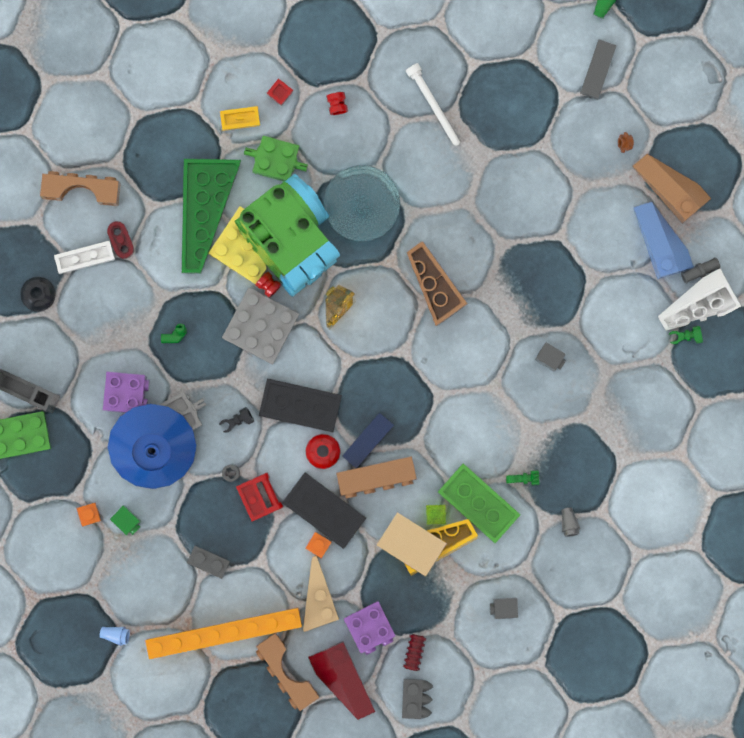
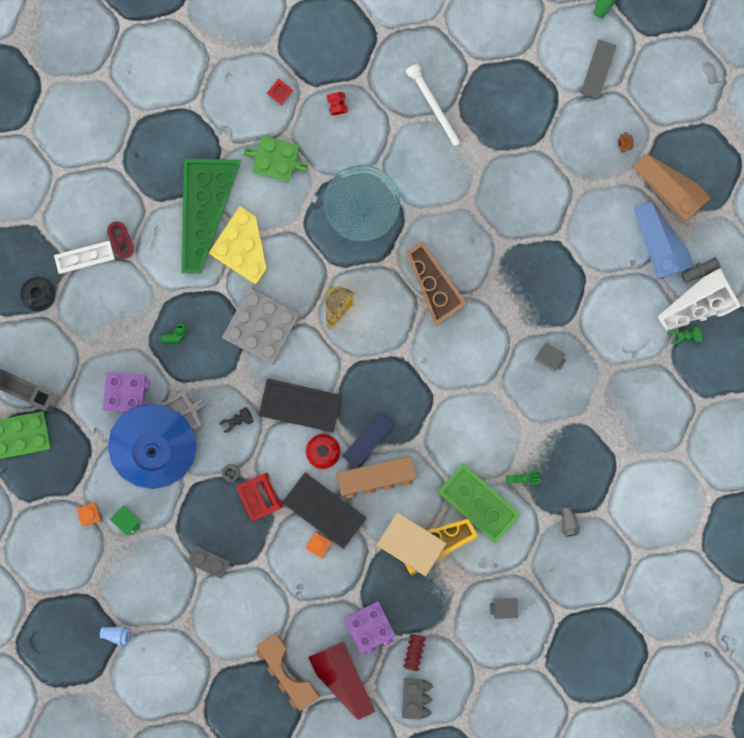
medium nougat arch [40,171,121,206] -> none
light orange brick [145,607,302,659] -> none
yellow plate [220,106,260,131] -> none
bright green piece [235,174,340,297] -> none
red wheel [255,272,282,298] -> none
tan wing [303,556,339,632] -> none
clear neon green plate [426,505,446,525] -> none

